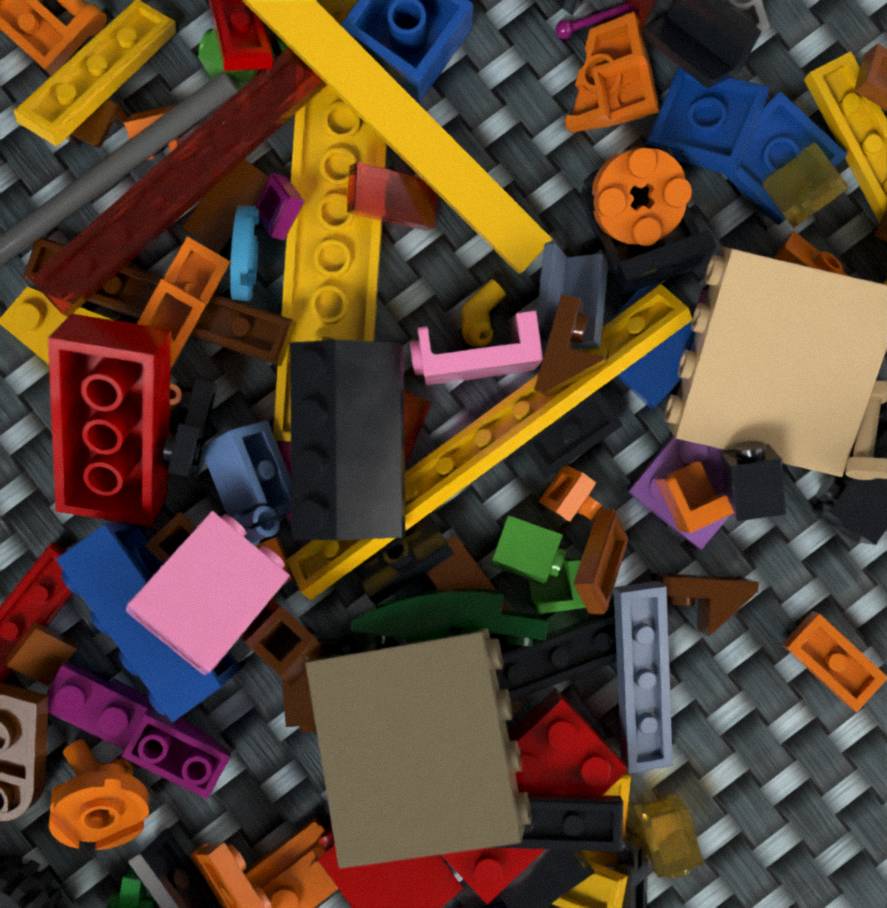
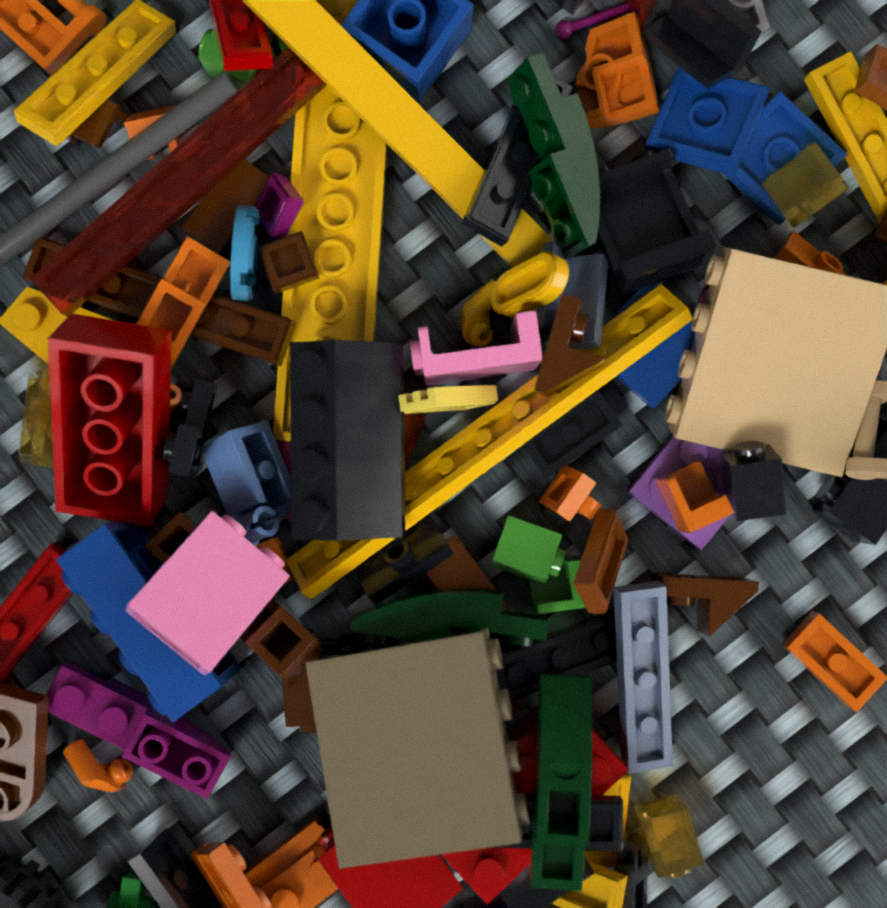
dark orange tile [6,621,77,686] -> none
orange plate [49,764,149,850] -> none
clear red tile [347,162,437,231] -> none
orange plate [592,147,692,246] -> none
none -> clear yellow tile [18,367,53,468]
none -> reddish brown tile [258,231,320,294]
none -> light yellow tile [398,385,498,414]
none -> black tile [461,74,573,247]
none -> yellow tile [491,251,569,319]
none -> dark green slope [507,53,600,259]
none -> dark green slope [529,673,592,891]

